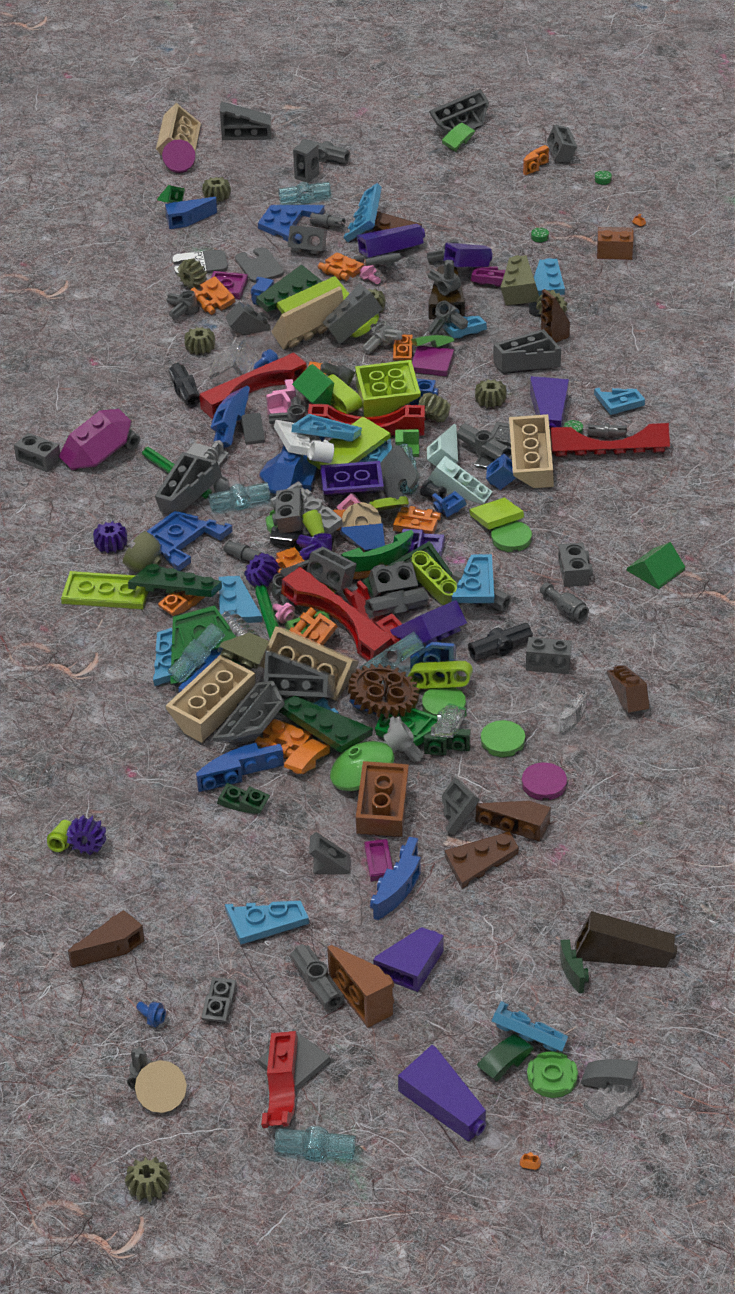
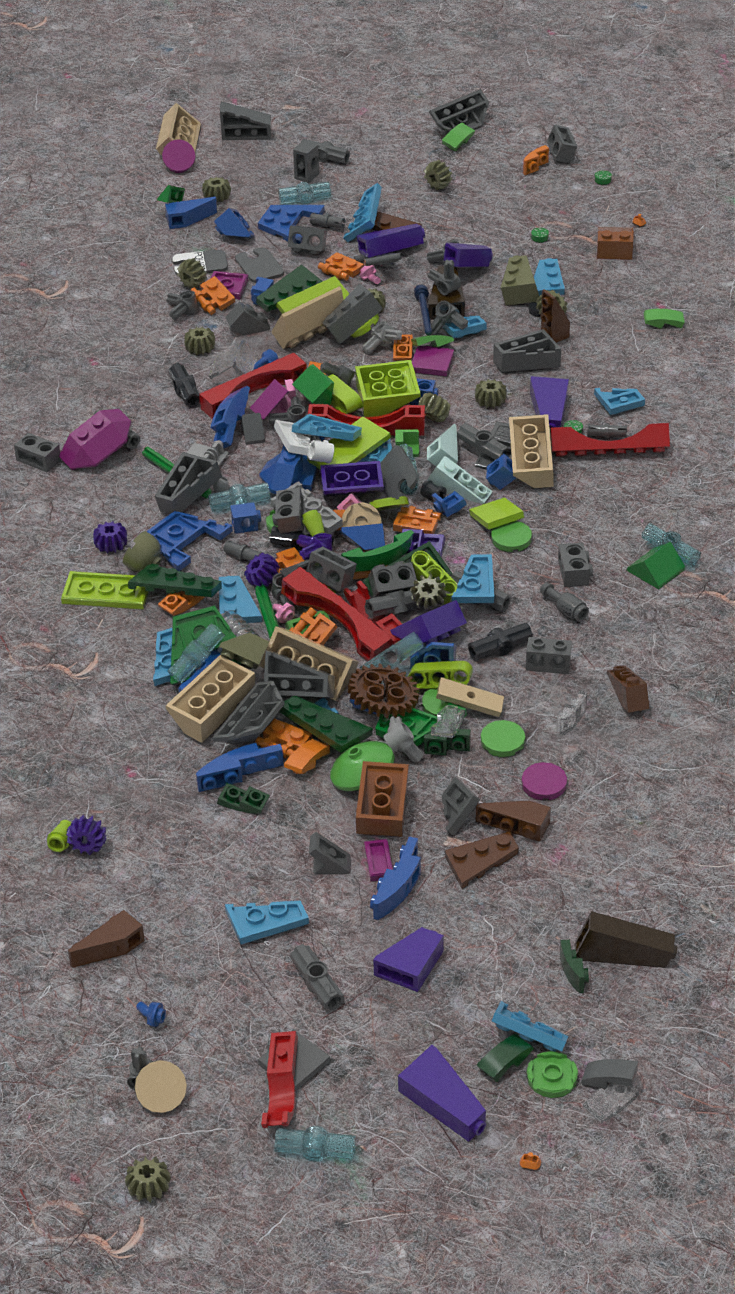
dark grey slope [201,977,237,1023] -> none
dark orange slope [327,945,395,1028] -> none
magenta wing [471,266,505,287] -> none
none -> blue slope [214,208,255,238]
none -> blue brick [230,502,261,534]
none -> magenta slope [250,379,289,420]
none -> olive gear [410,574,447,611]
none -> dark blue piece [414,285,432,336]
none -> olive gear [424,160,452,190]
none -> tan tile [436,677,504,717]
none -> clear light blue piece [642,523,701,567]
none -> bright green slope [643,309,685,329]

